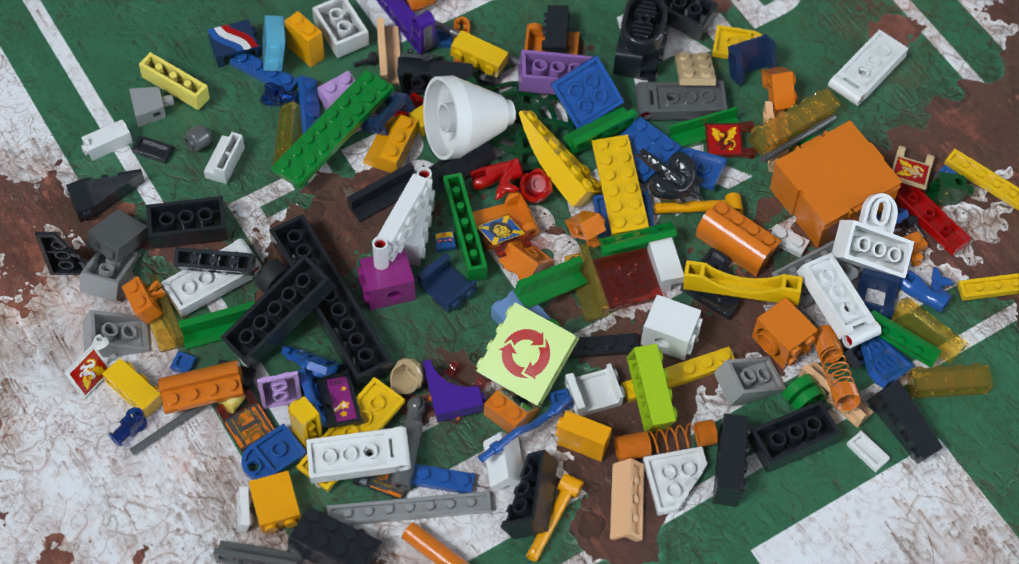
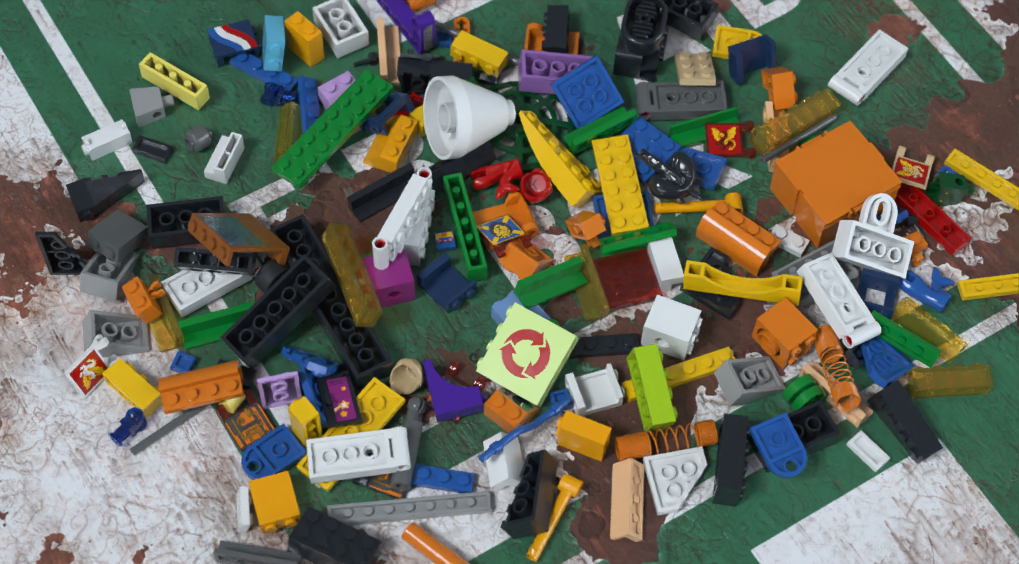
none -> dark orange panel [188,213,290,266]
none -> clear yellow brick [321,222,383,327]
none -> blue plate [749,413,807,478]

